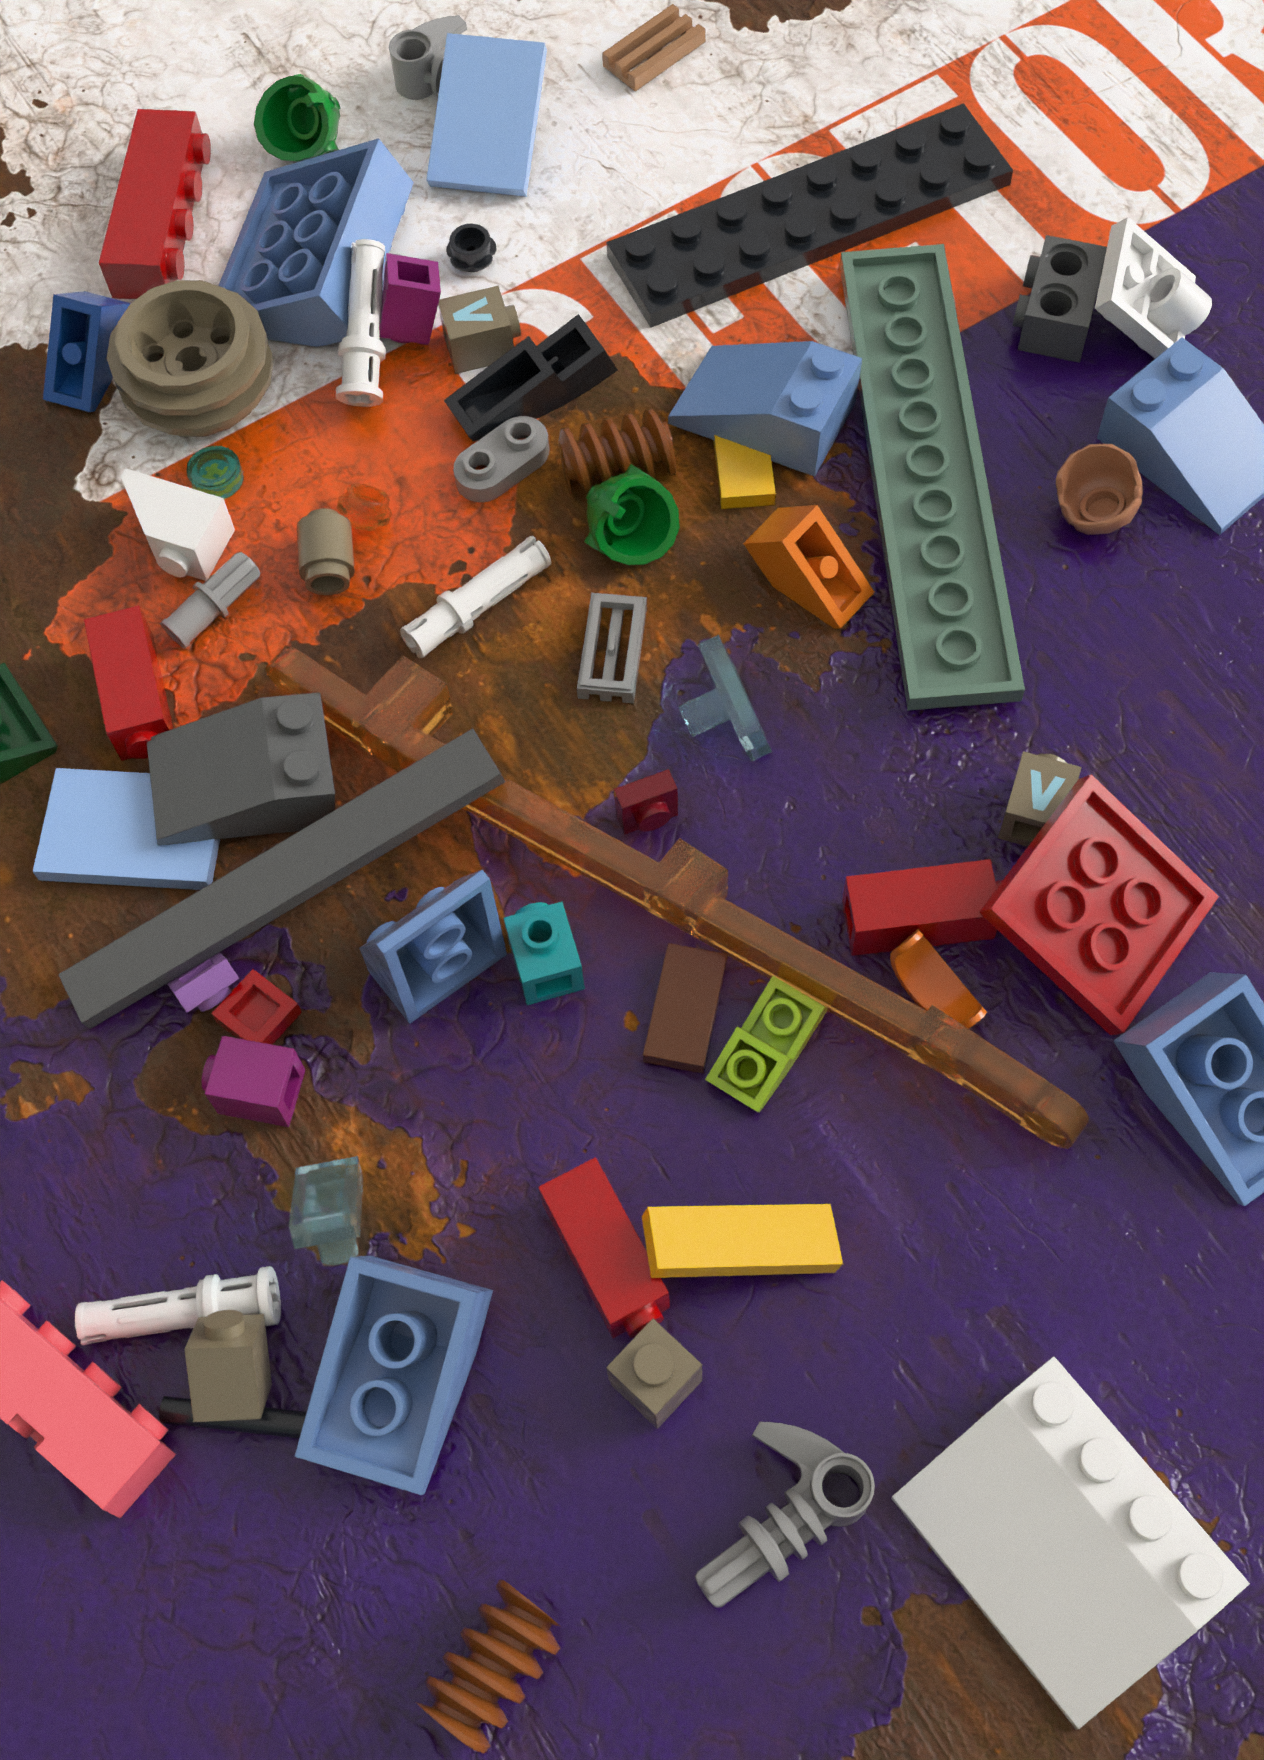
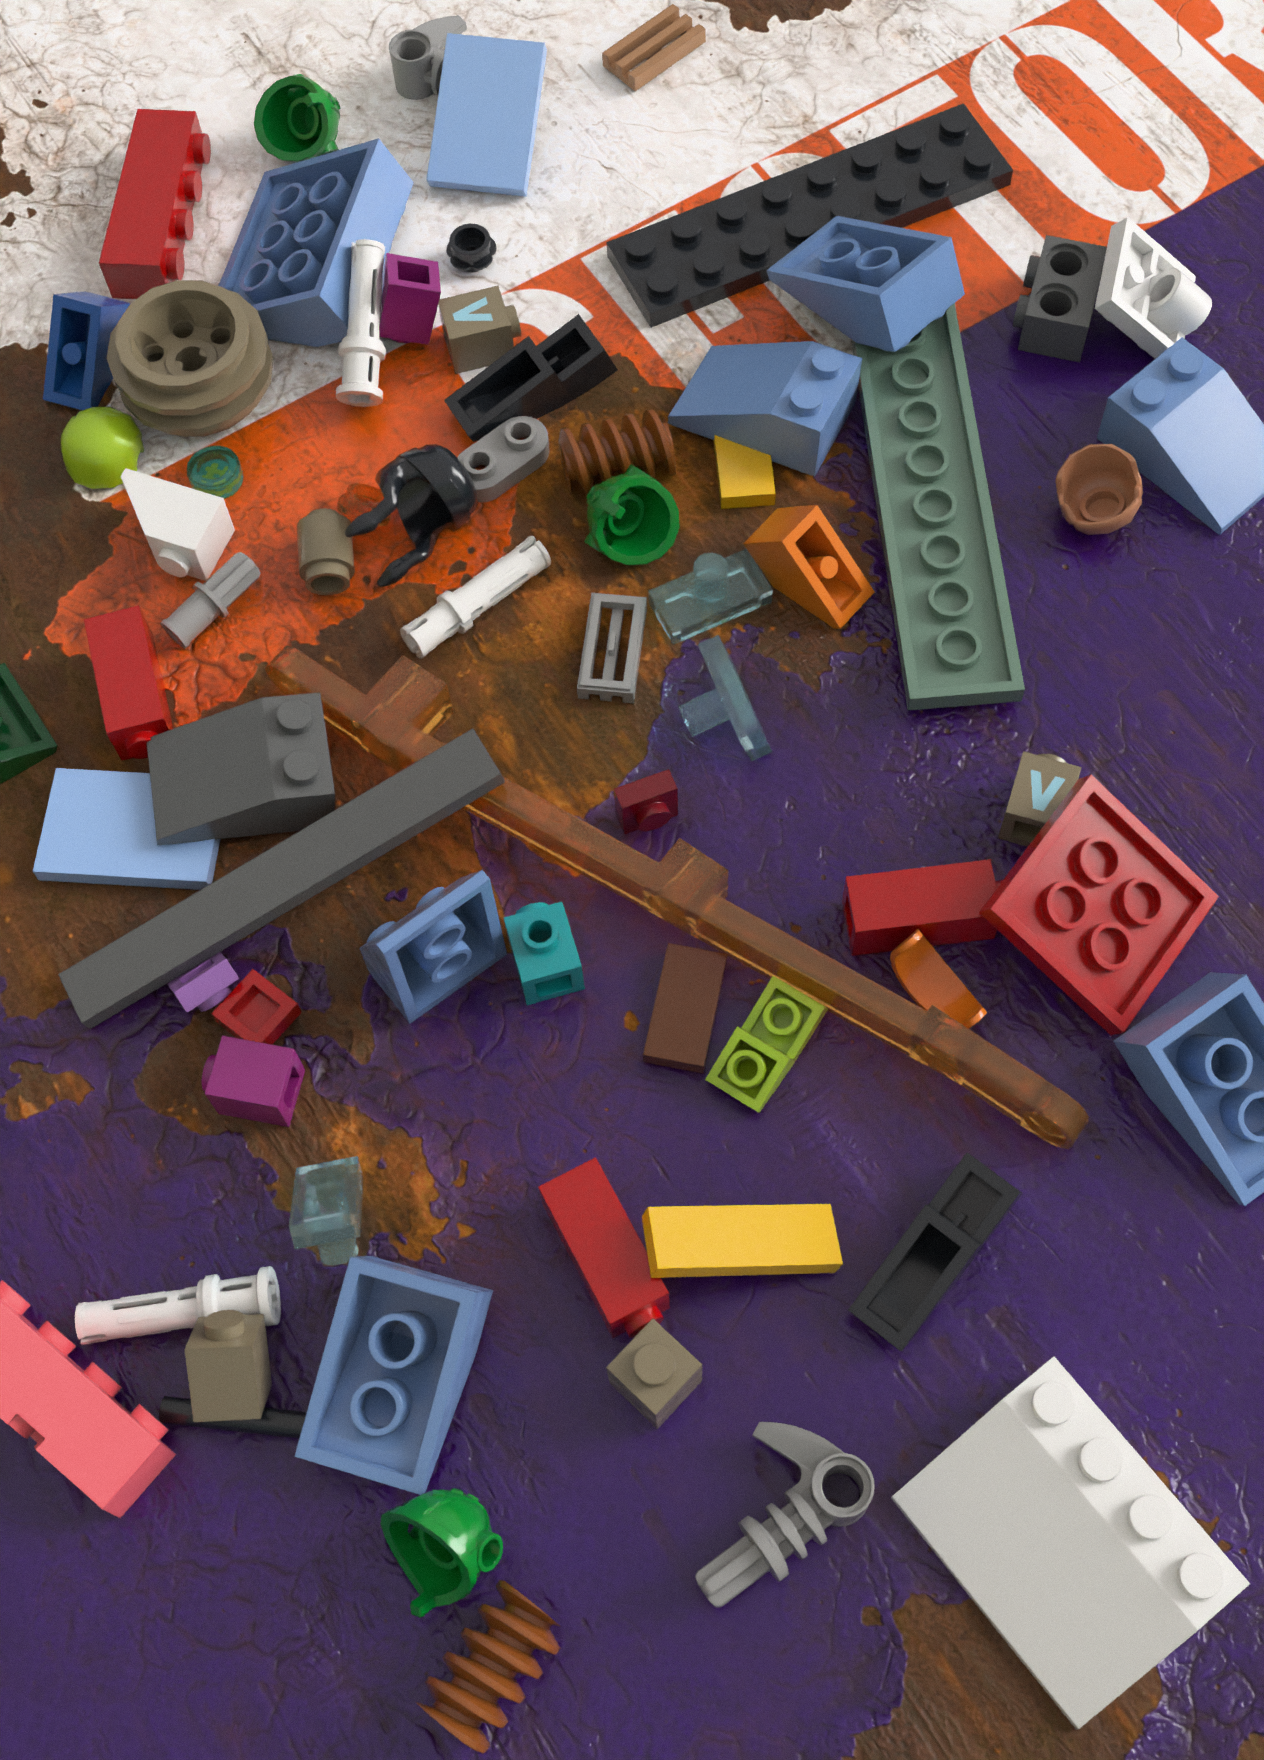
none -> lime hair [61,407,144,489]
none -> black hair [345,444,478,587]
none -> green helmet [380,1488,503,1618]
none -> clear light blue tile [648,549,773,645]
none -> medium blue slope [767,216,965,352]
none -> black slope [848,1153,1023,1352]

